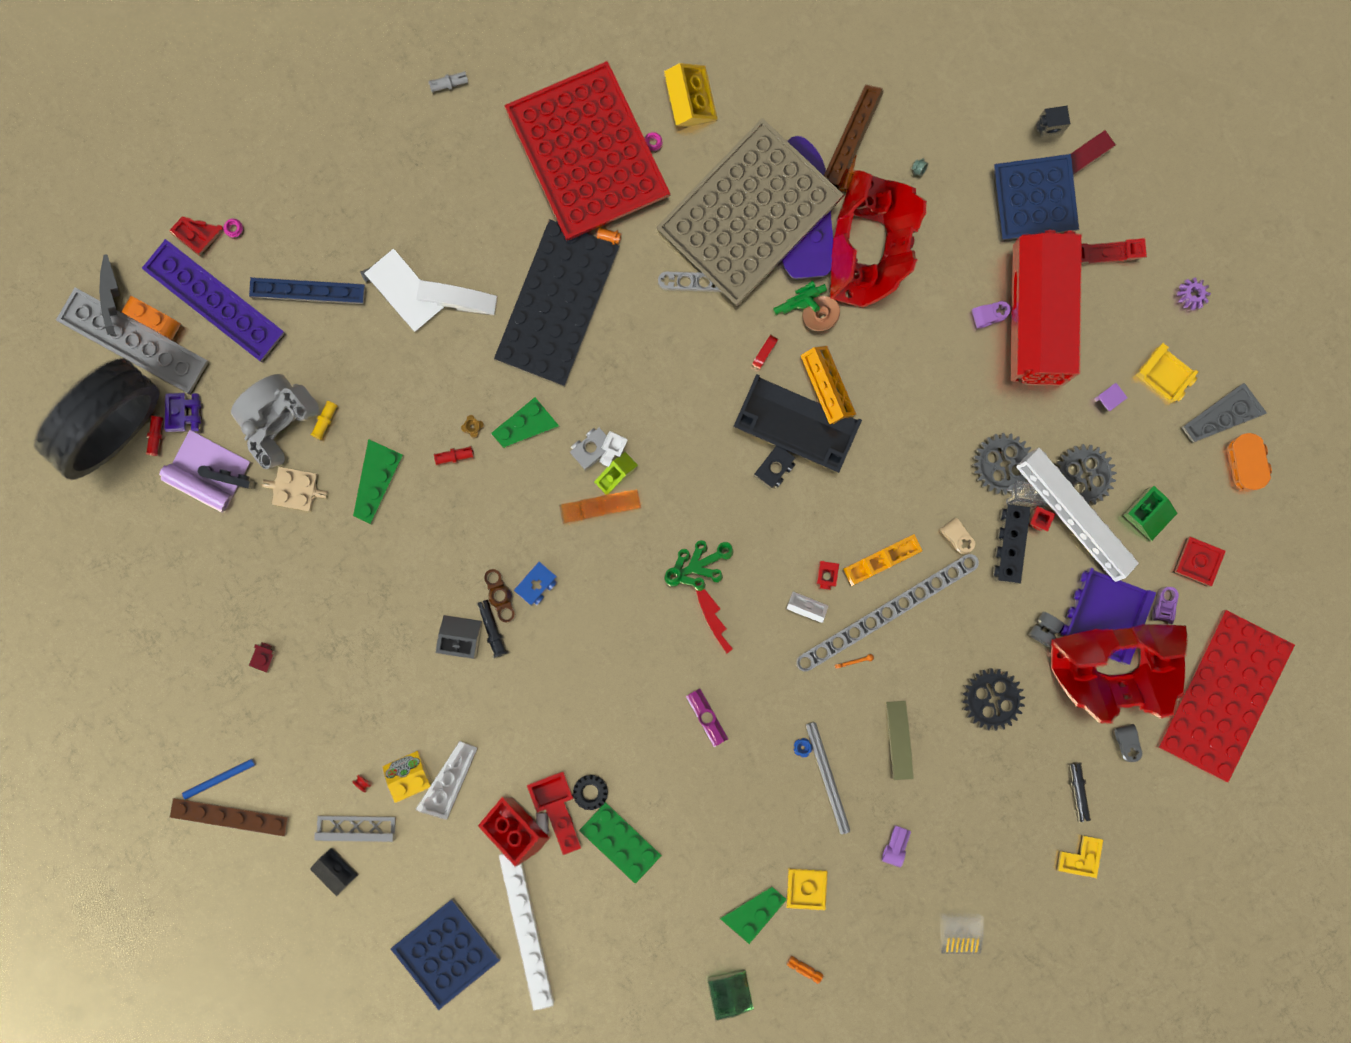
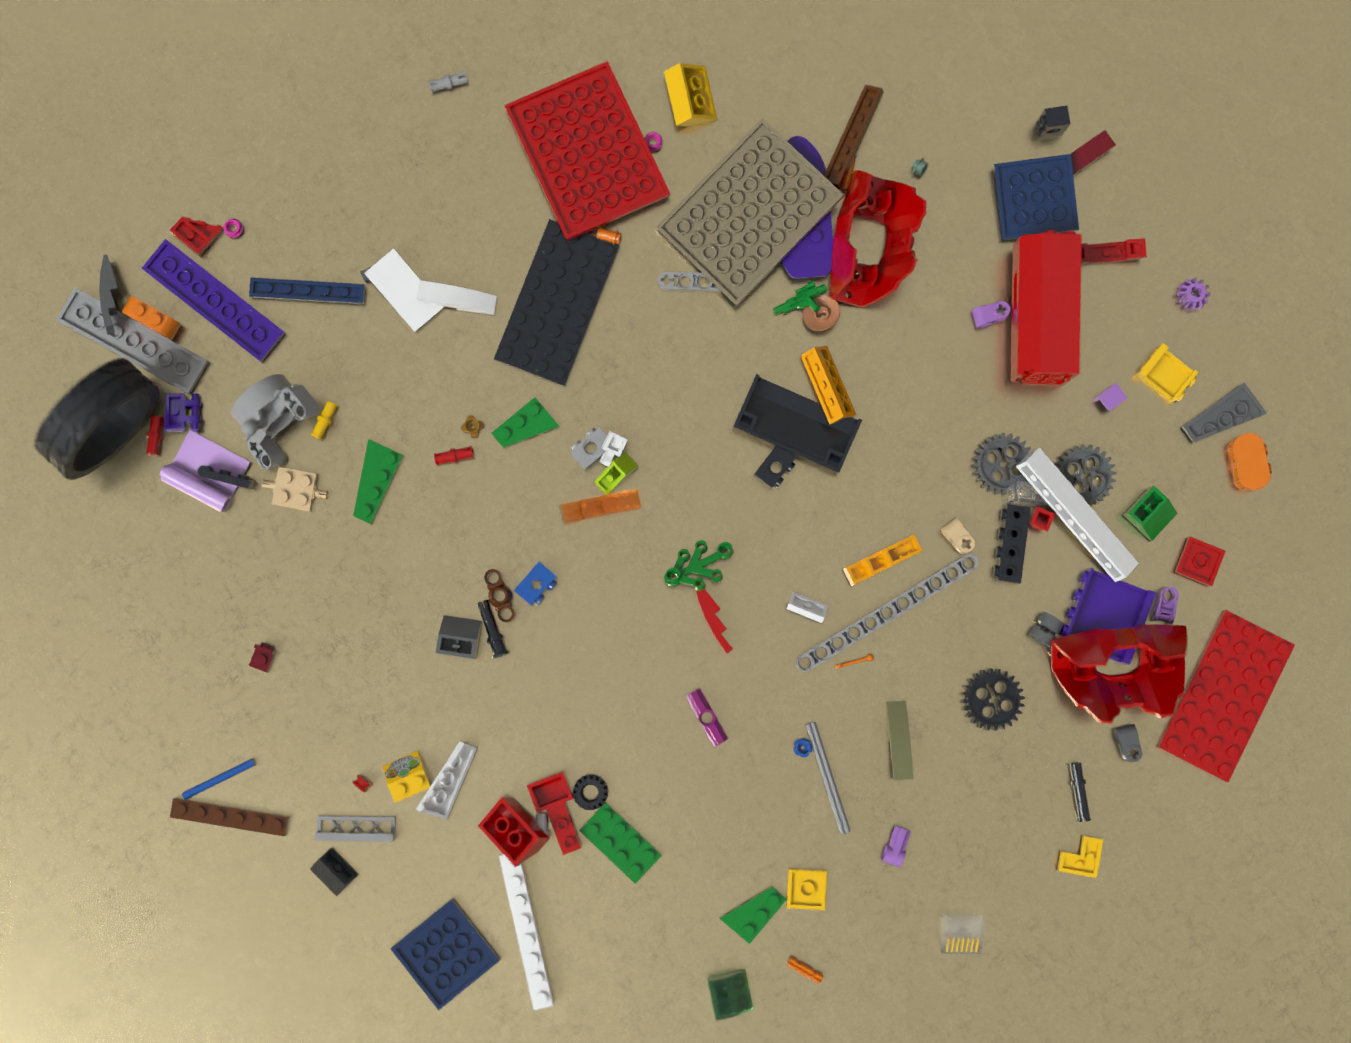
red beam [752,334,779,369] -> none
red brick [816,561,839,590] -> none

